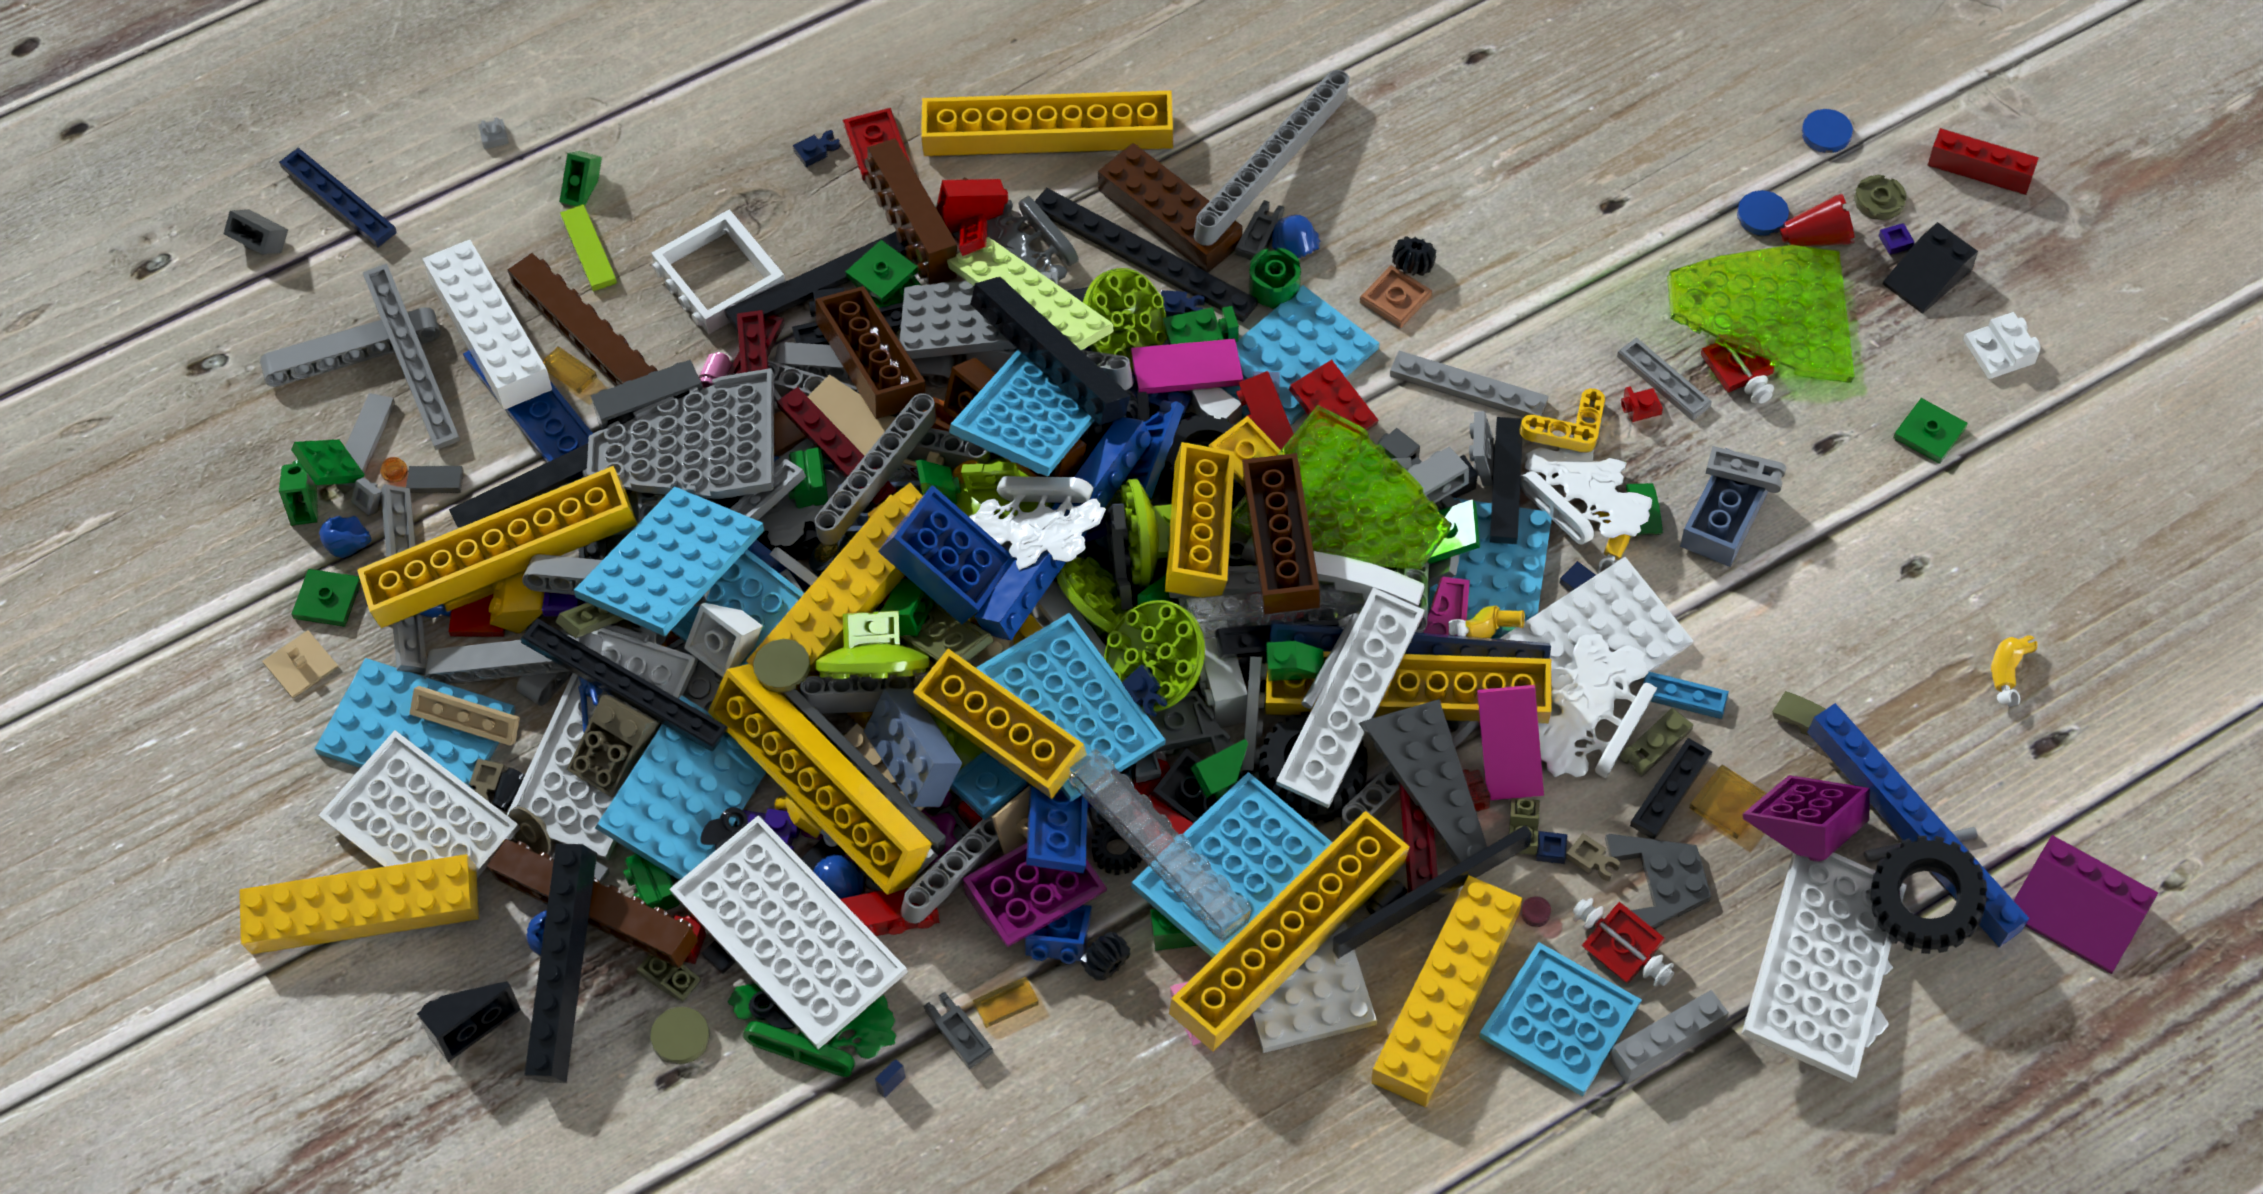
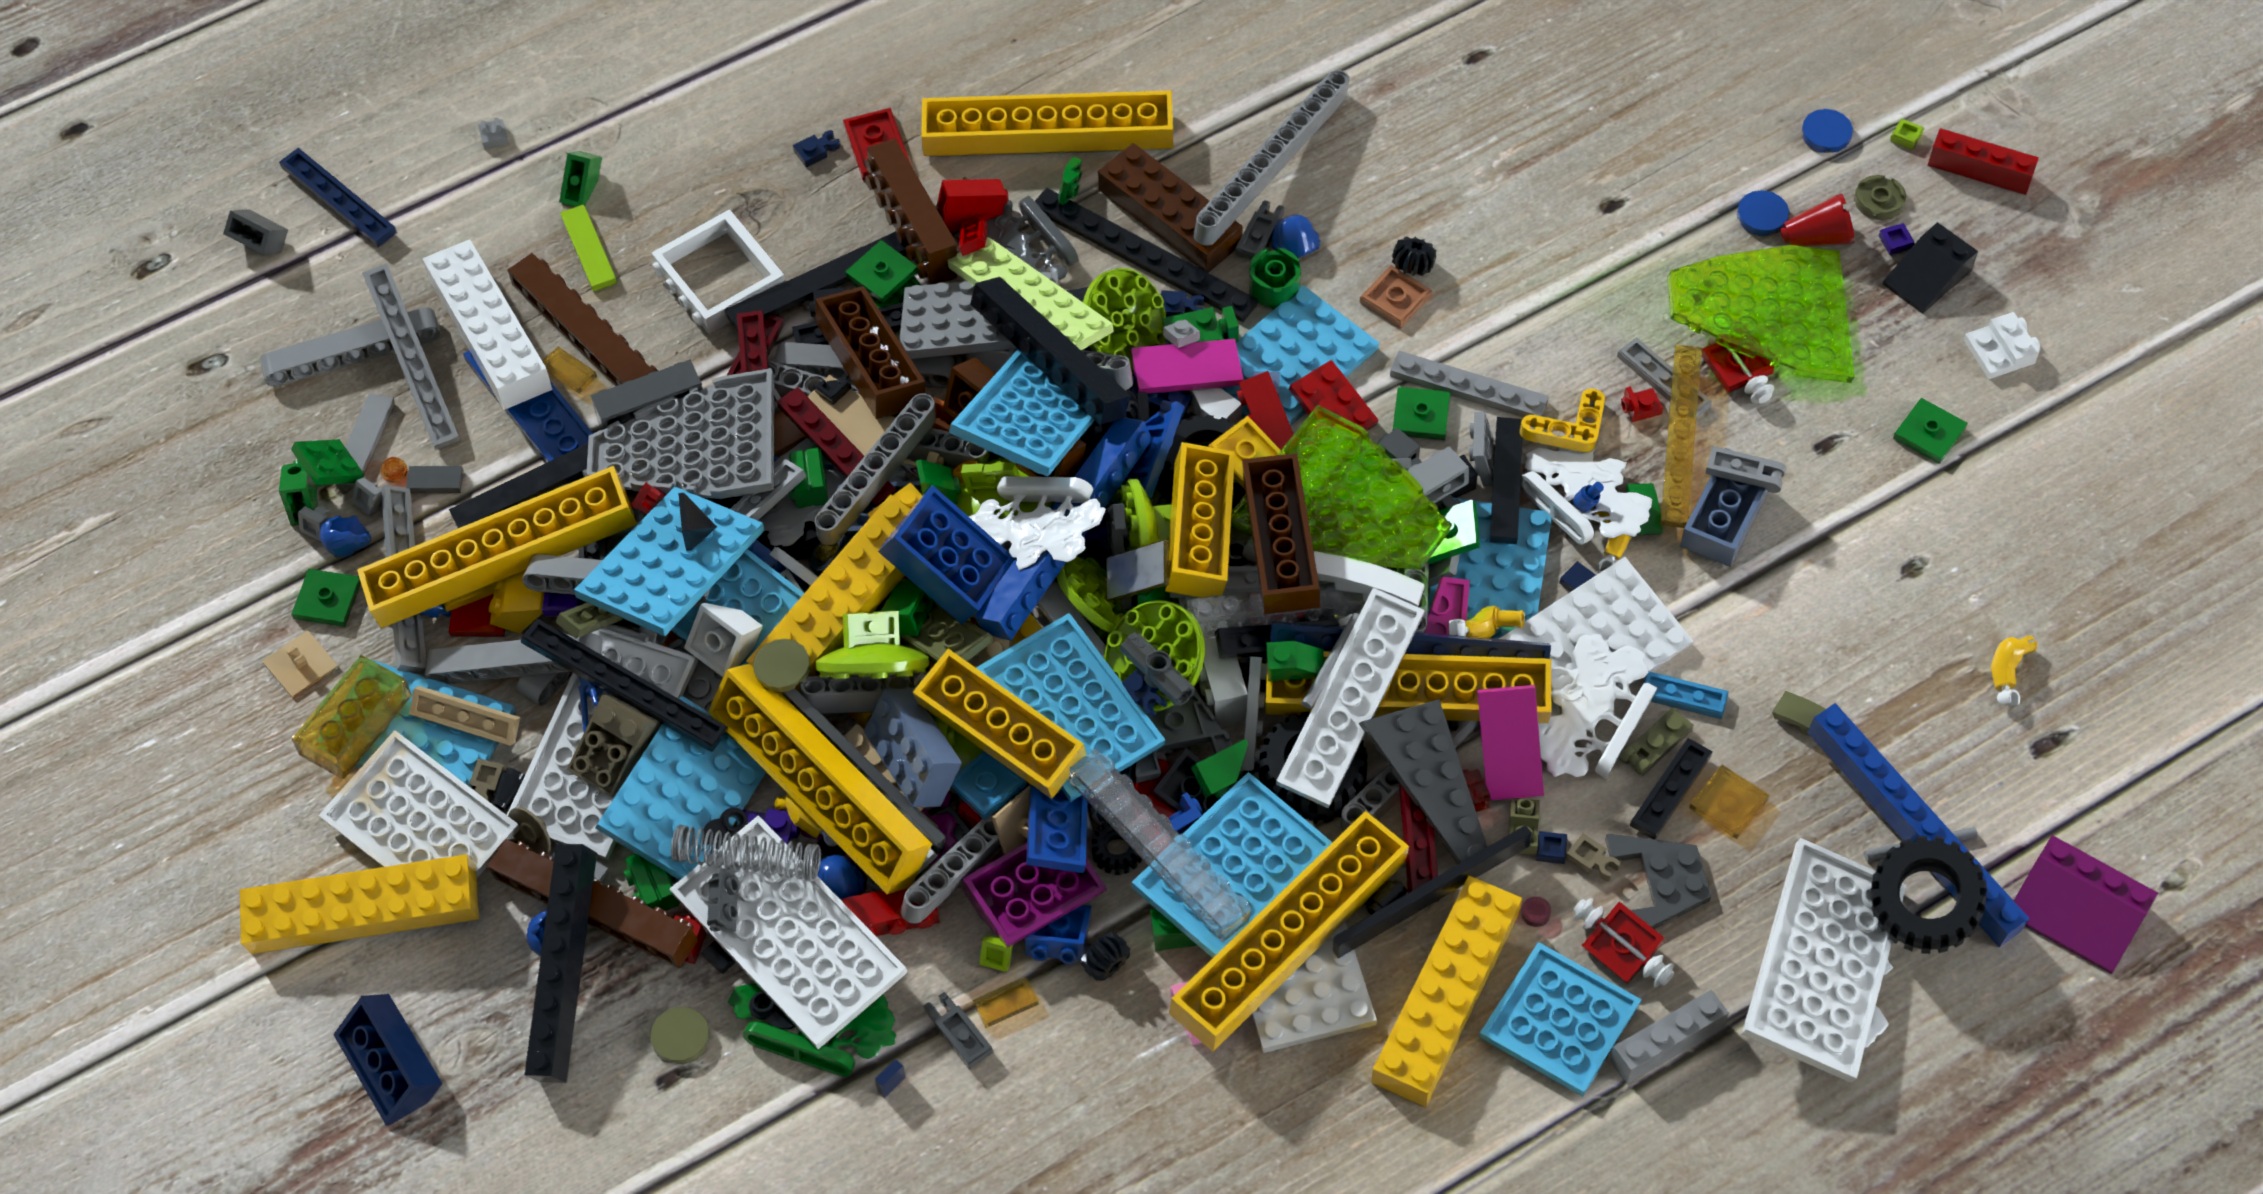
black slope [417,981,521,1062] -> none
olive slope [636,954,701,1002] -> none
bright pink brick [699,352,732,389] -> none
magenta slope [1743,775,1870,861] -> none
none -> clear yellow brick [292,655,412,780]
none -> light grey tile [298,505,329,542]
none -> dark blue slope [333,994,442,1125]
none -> red tile [631,482,666,515]
none -> light grey piece [671,825,821,882]
none -> black slope [678,492,717,551]
none -> dark grey hinge [707,867,739,932]
none -> black tile [813,379,852,405]
none -> lime tile [979,935,1013,972]
none -> green slope [1058,157,1082,205]
none -> flat silver piece [1104,539,1171,602]
none -> dark grey piece [1120,632,1195,706]
none -> light grey plate [1164,319,1200,348]
none -> blue bracket [1164,793,1203,841]
none -> green plate [1393,387,1450,440]
none -> blue cylinder [1573,482,1604,512]
none -> clear yellow plate [1660,344,1702,528]
none -> lime tile [1890,118,1924,150]

